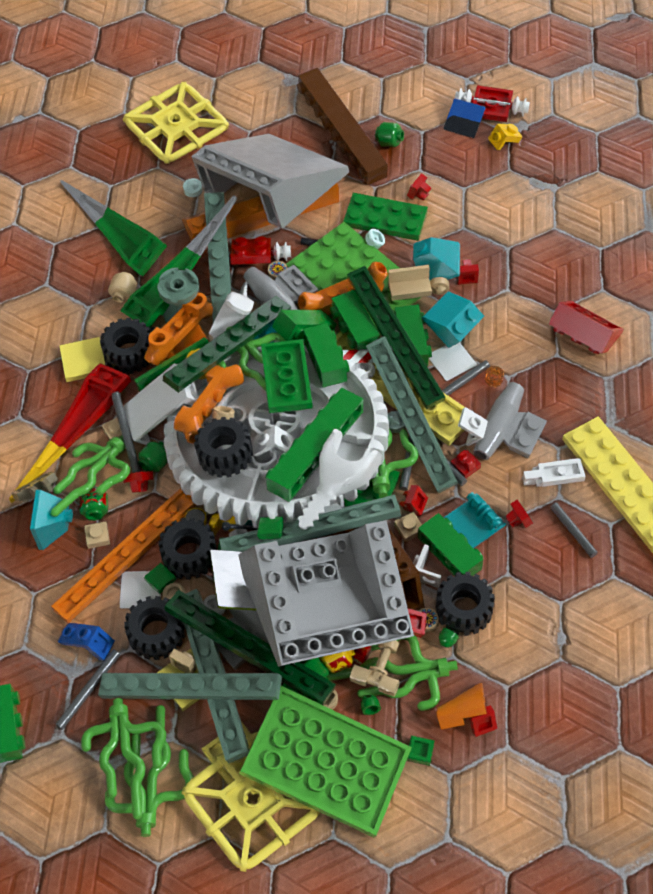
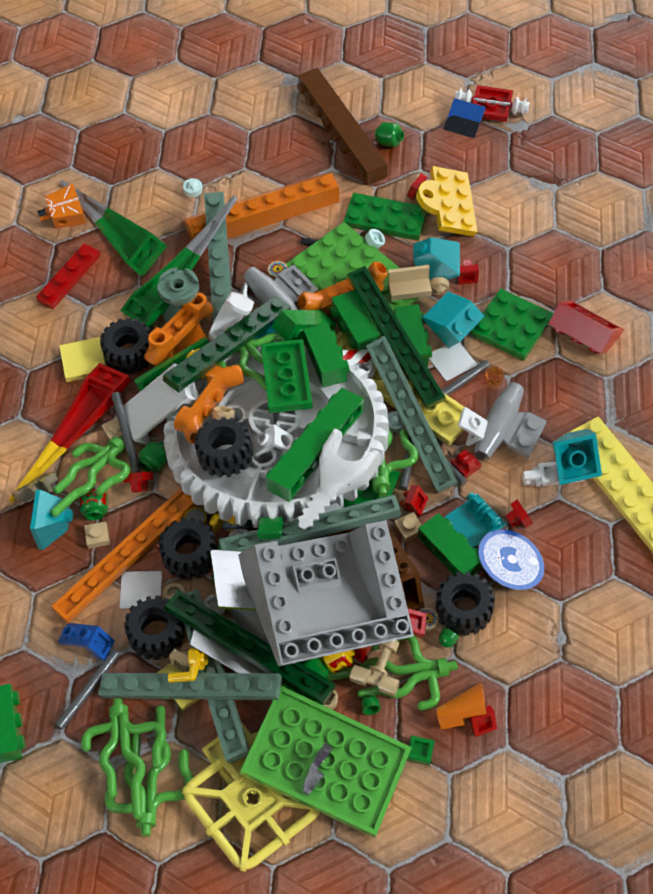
tan head [108,272,137,303] -> none
light yellow plate [123,82,229,164] -> none
green tile [144,563,176,594] -> none
light grey slope [191,134,349,228] -> none
red plate [228,236,291,265] -> none
white bracket [413,545,441,588] -> none
yellow bracket [488,124,522,150] -> none
dark grey bar [550,502,598,558] -> none
none -> red plate [36,243,101,309]
none -> orange torso [37,184,86,228]
none -> yellow plate [168,647,208,683]
none -> white sticker [190,630,266,673]
none -> slope [303,742,333,795]
none -> yellow plate [416,166,477,237]
none -> green plate [470,288,554,361]
none -> piece [479,529,544,590]
none -> teal slope [552,429,602,485]

